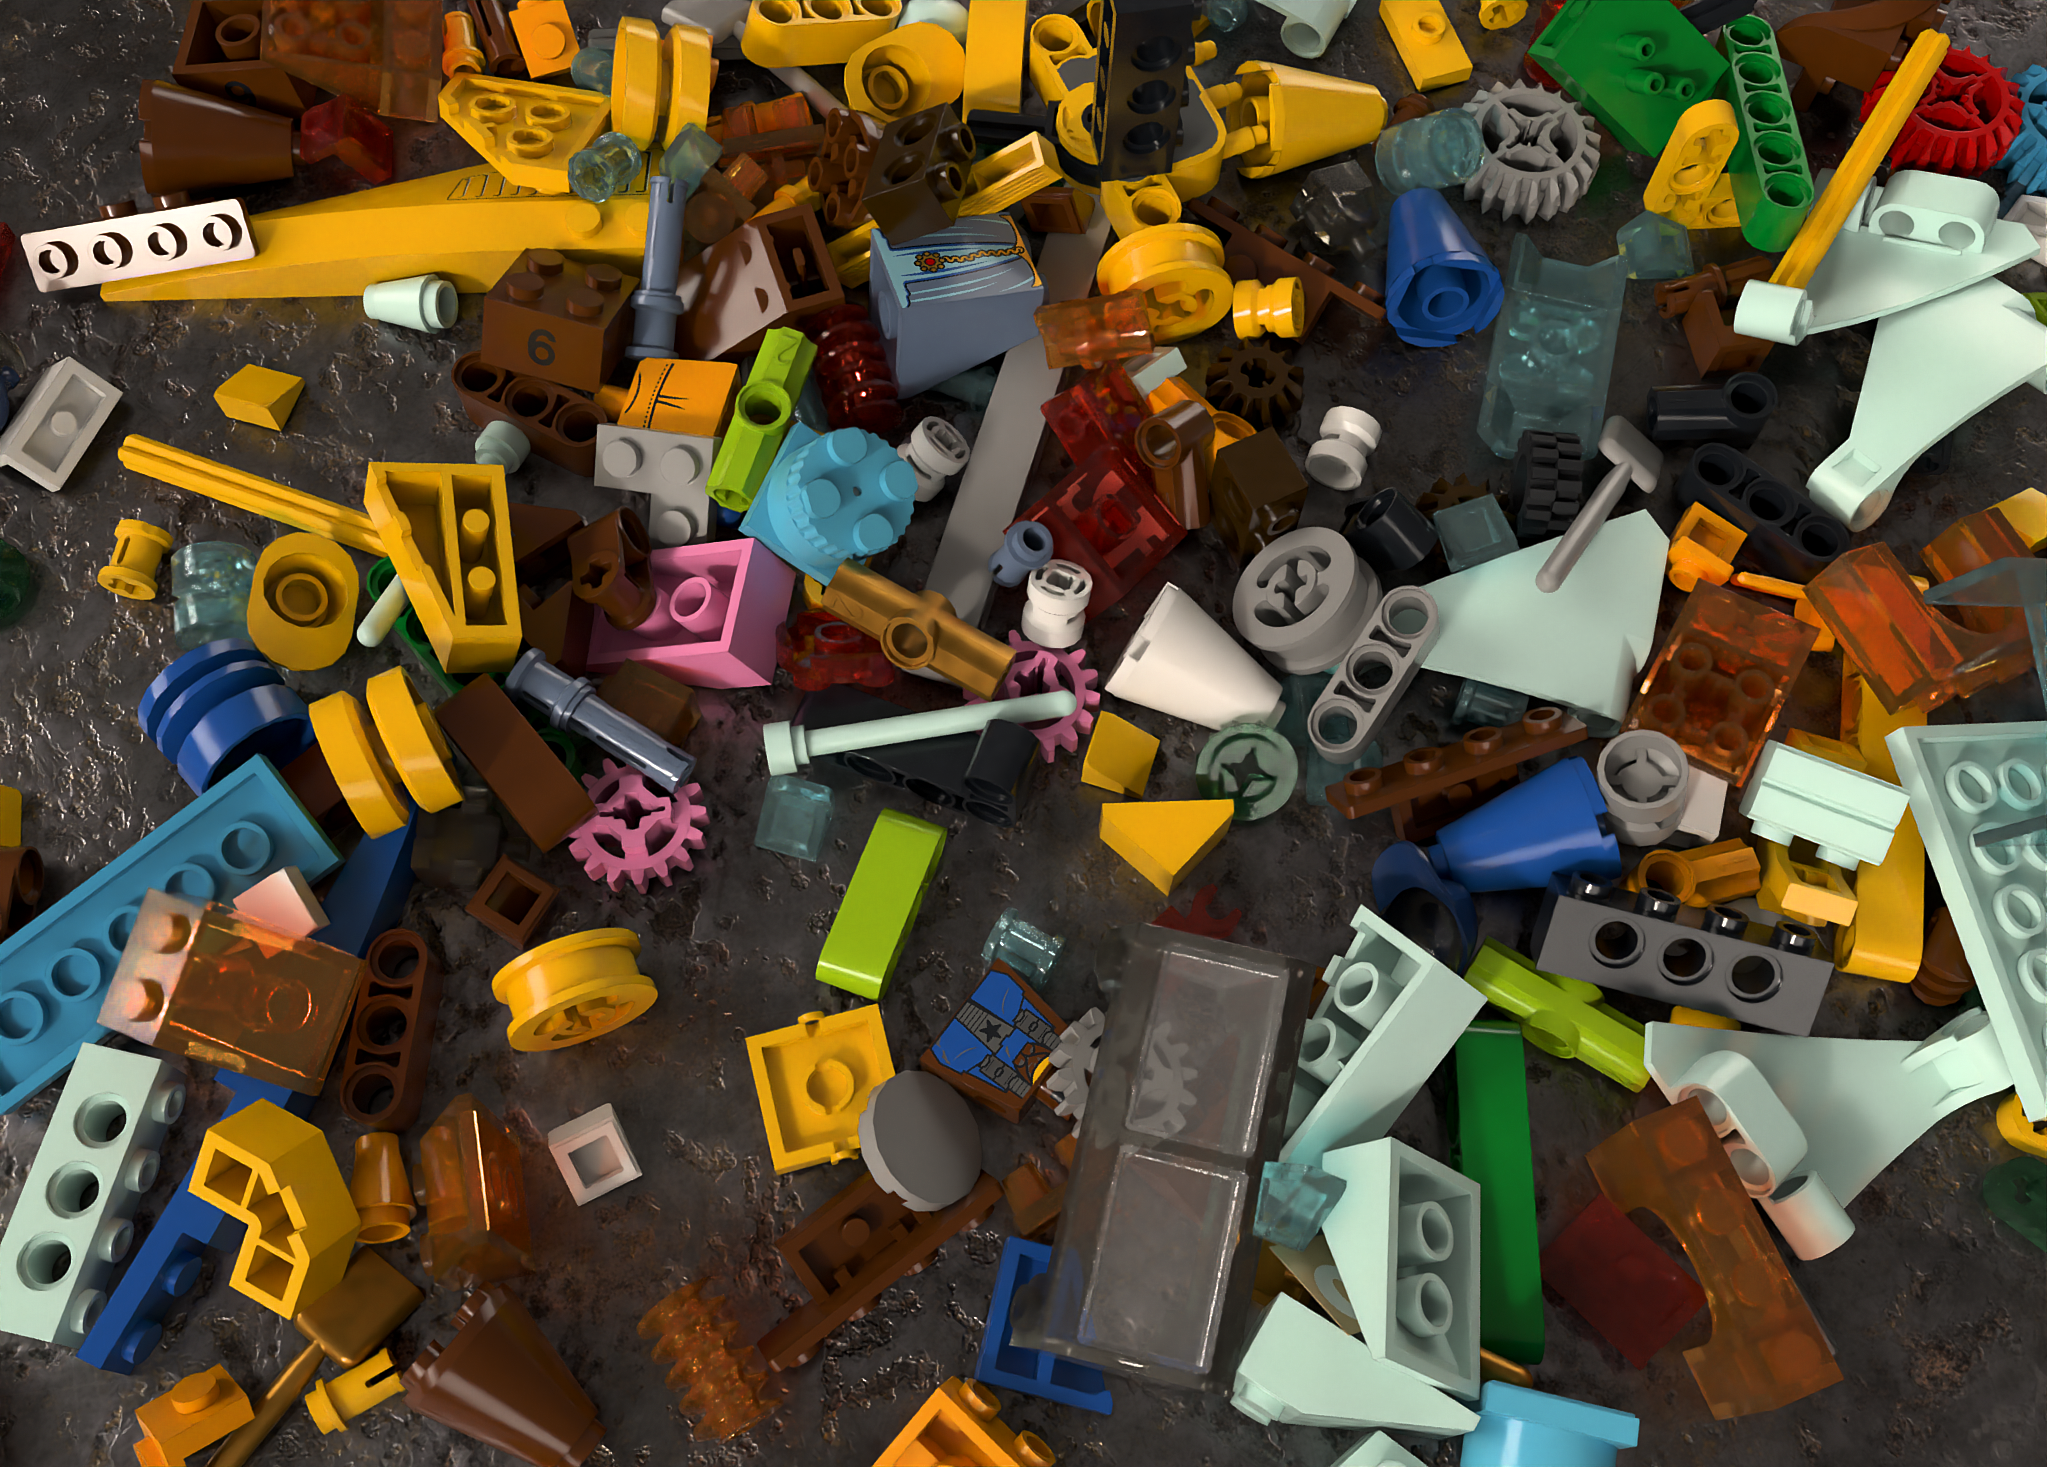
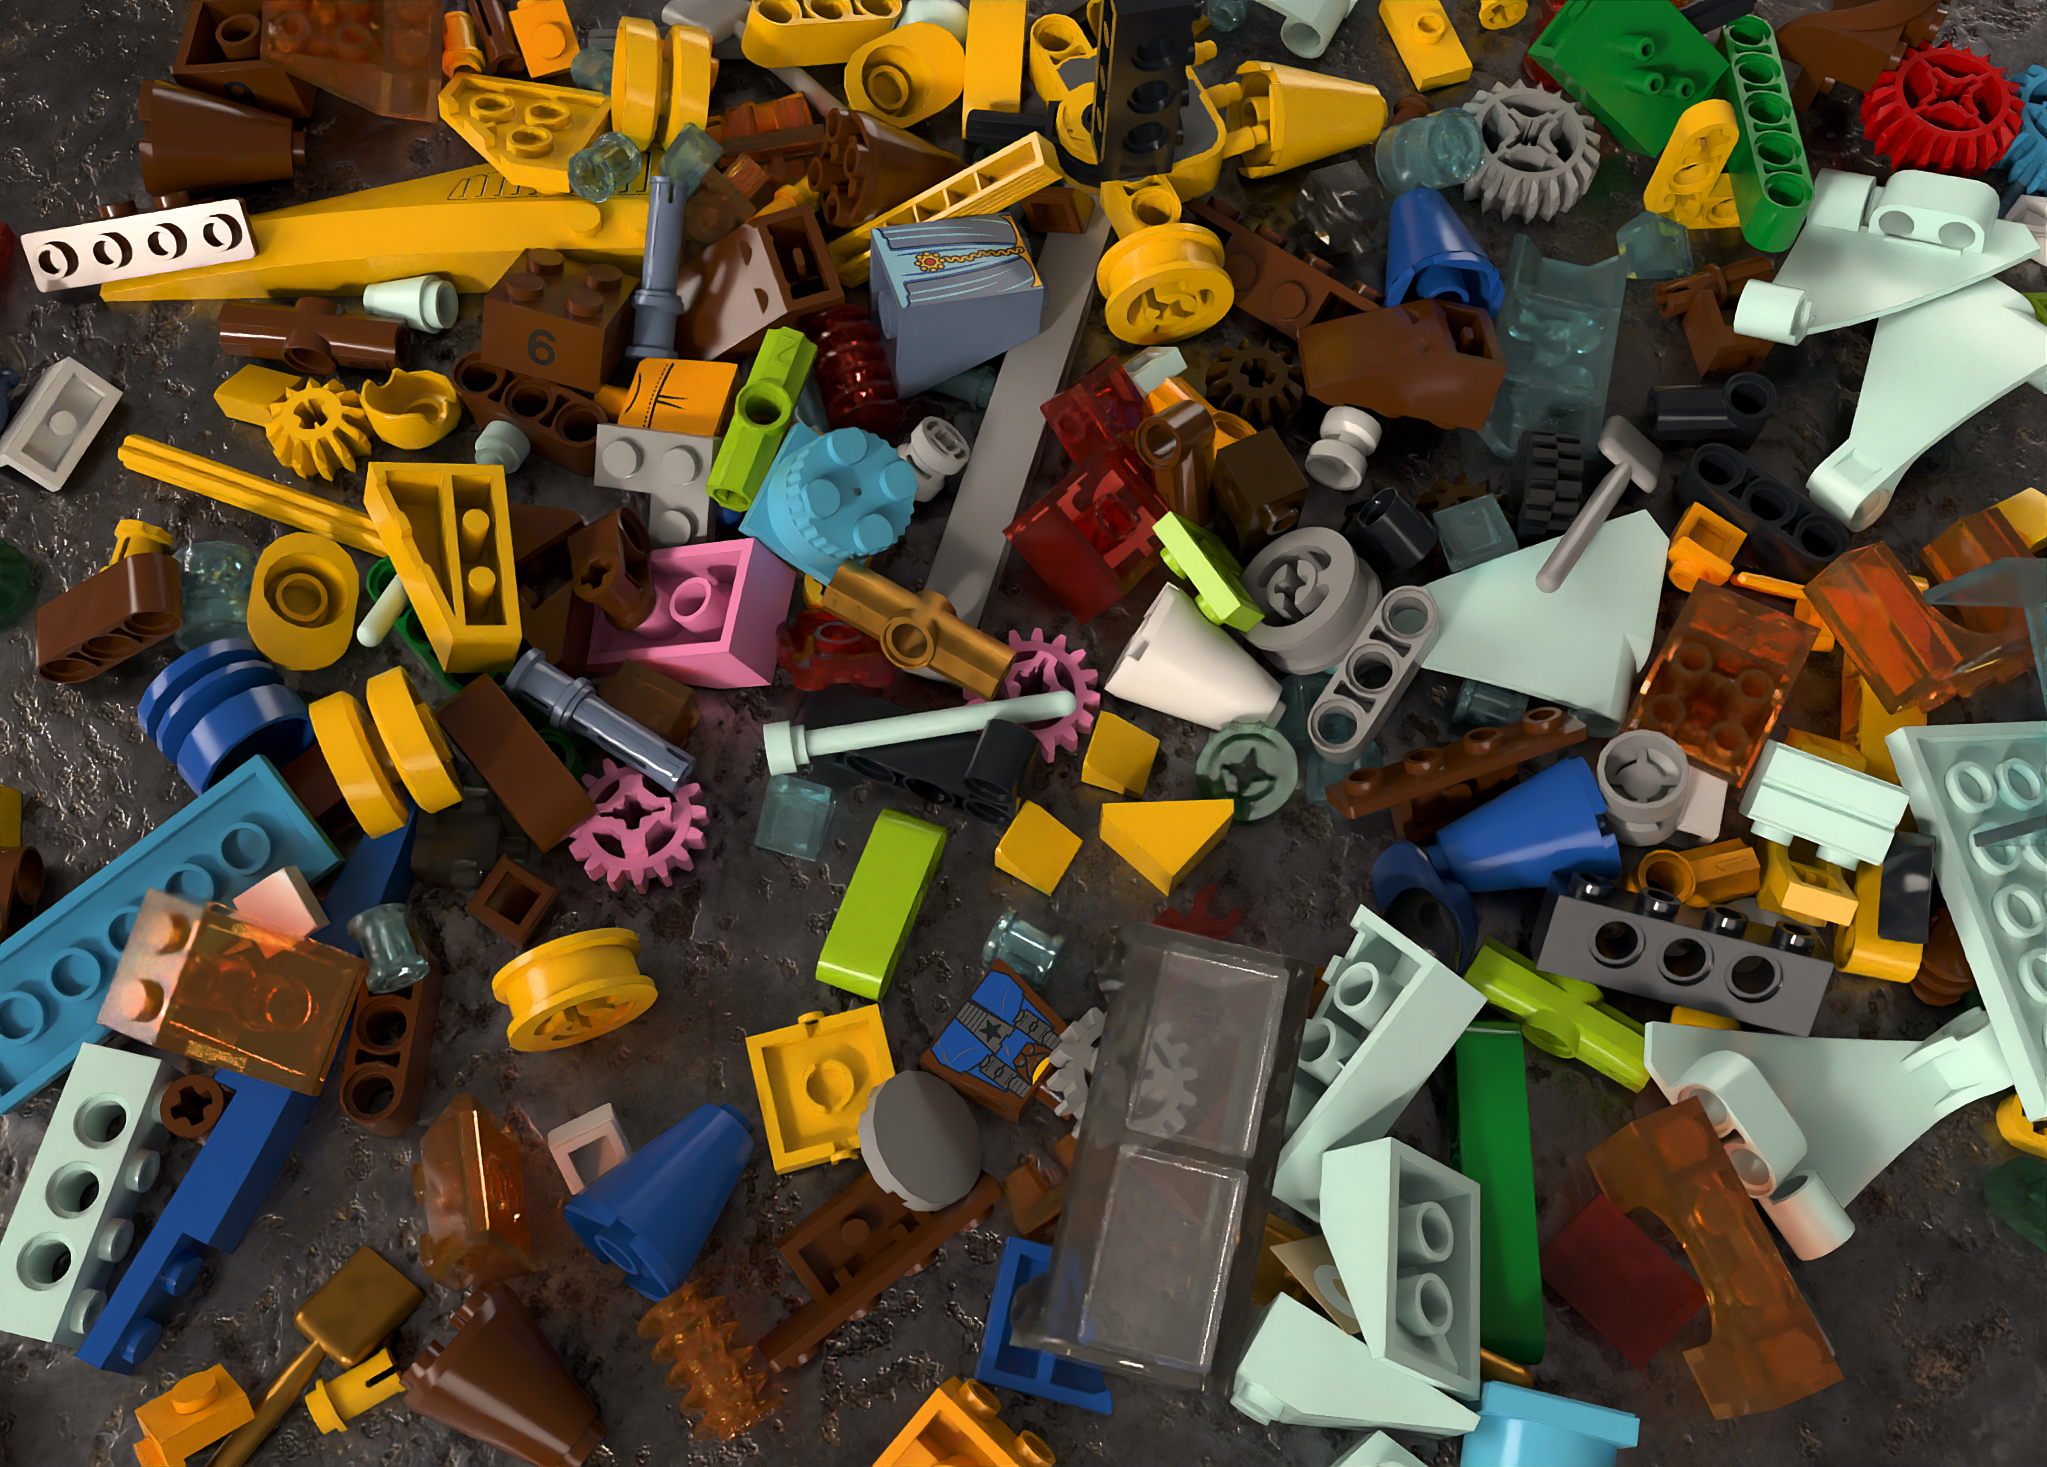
yellow brick [188,1098,362,1320] -> none
clear red bracket [299,93,394,184] -> none
light orange cone [349,1132,417,1243] -> none
dark brown brick [861,102,976,246] -> none
sand blue pin [988,521,1053,587] -> none
white wheel [1021,559,1093,648] -> none
clear orange hips [1033,288,1156,370] -> none
yellow wheel [1233,277,1305,340] -> none
clear light blue slope [1253,1161,1347,1252] -> none
yellow axle [1768,29,1950,289] -> none
none -> reddish brown beam [35,553,184,683]
none -> reddish brown bush [160,1074,235,1146]
none -> reddish brown piece [218,296,412,376]
none -> yellow gear [264,377,376,483]
none -> clear light blue bush [346,903,430,994]
none -> yellow hair [360,368,462,450]
none -> blue cone [563,1103,755,1304]
none -> yellow slope [995,799,1083,897]
none -> lime plate [1152,511,1265,633]
none -> reddish brown slope [1296,297,1508,431]
none -> black hat [1878,831,1936,944]

